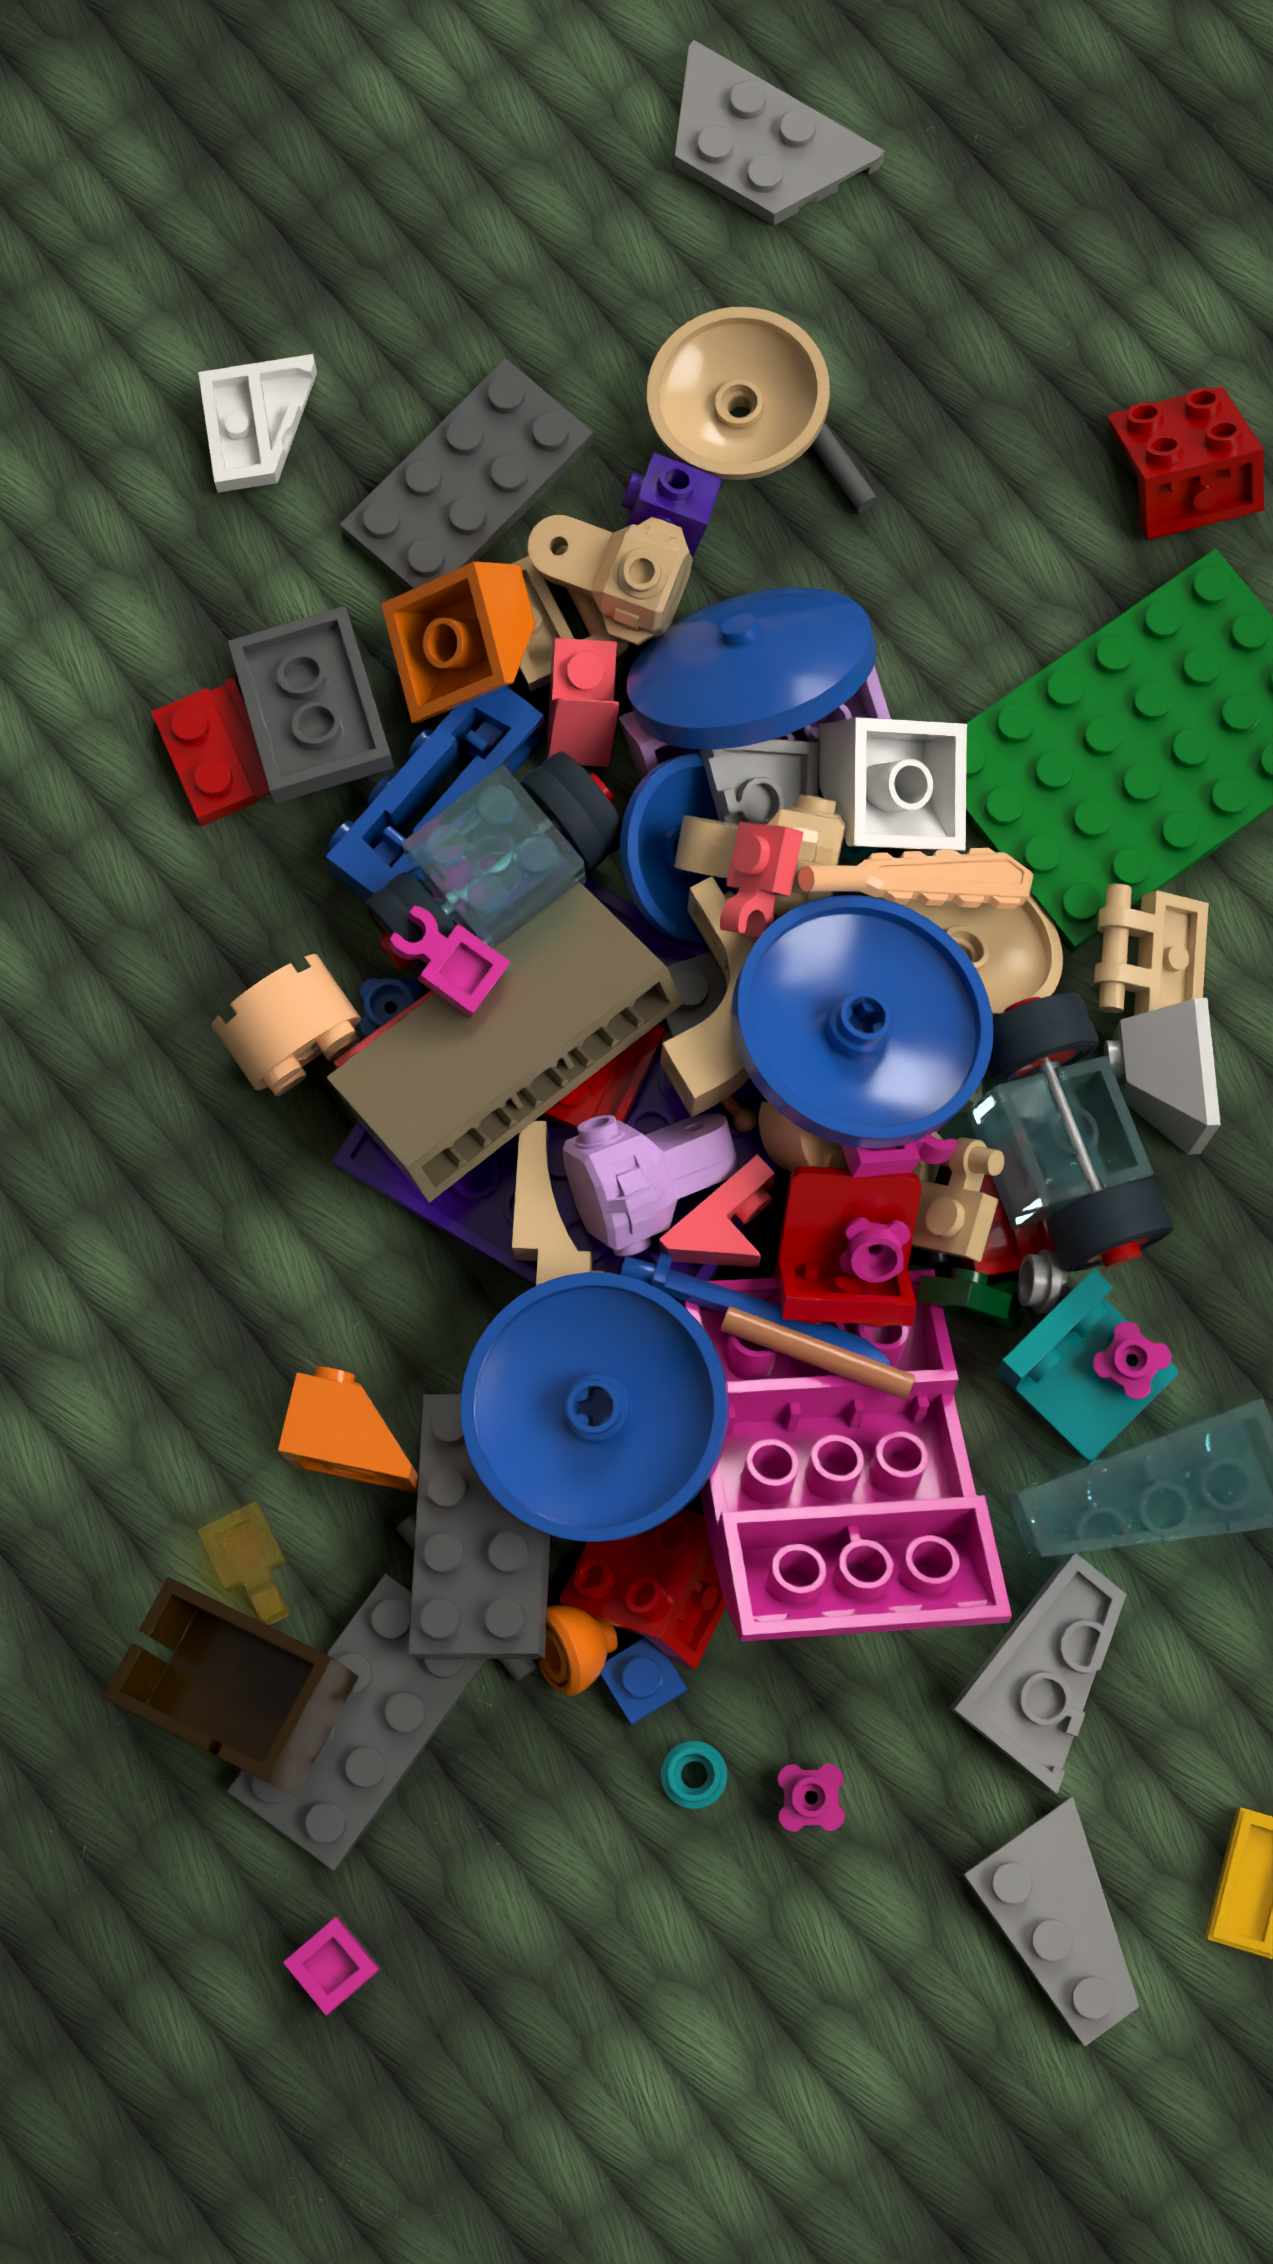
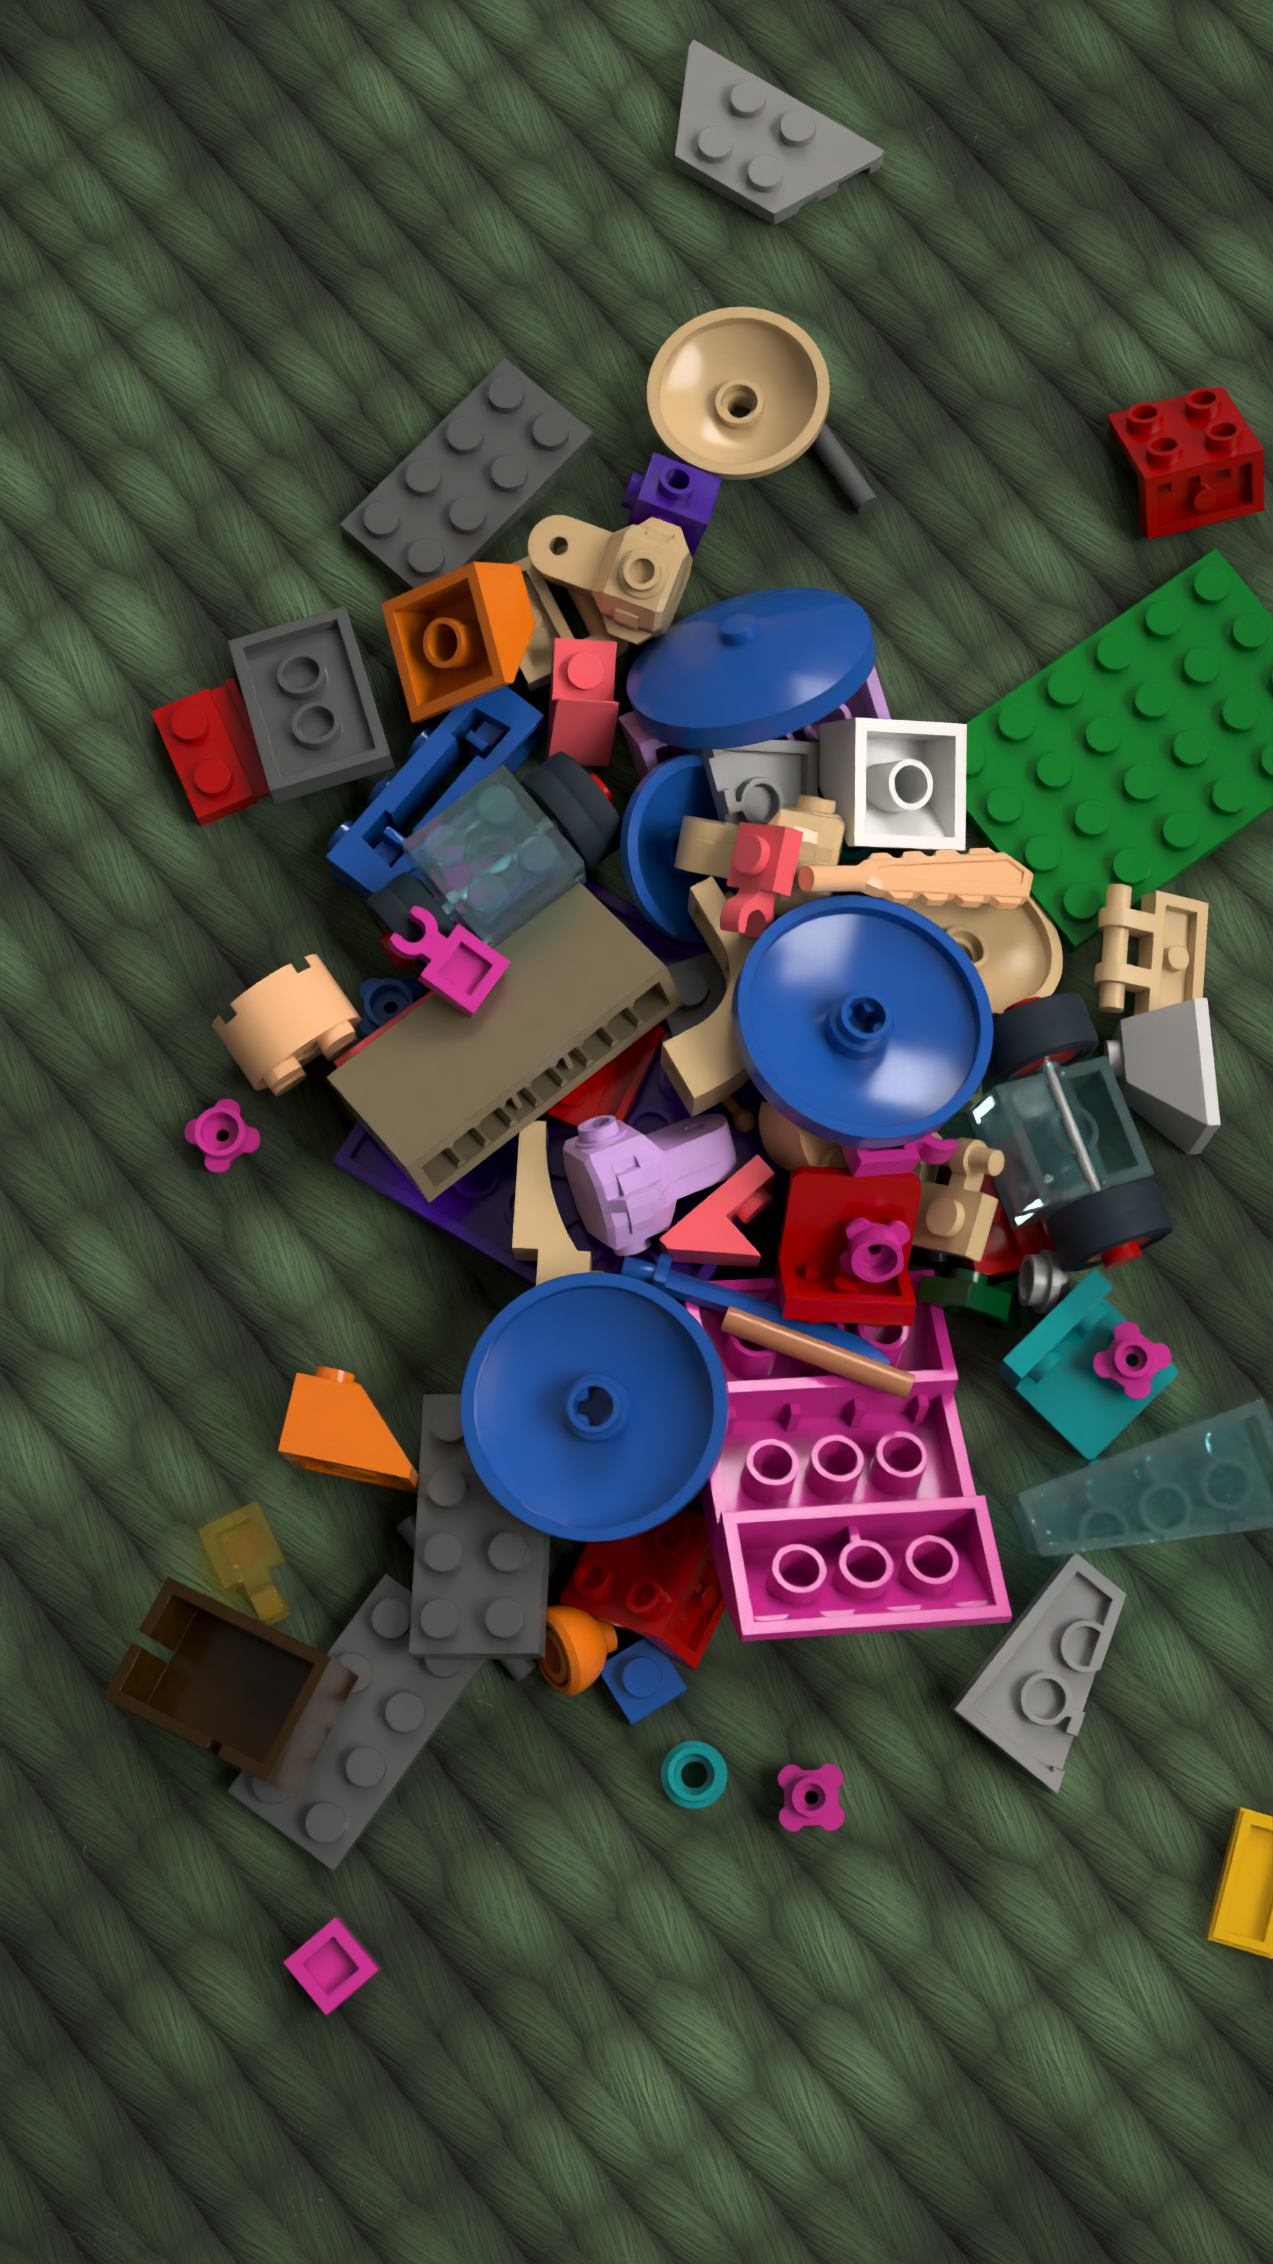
white wing [198,354,317,493] -> none
light grey wing [962,1796,1139,2047] -> none
none -> dark pink plate [185,1099,261,1174]

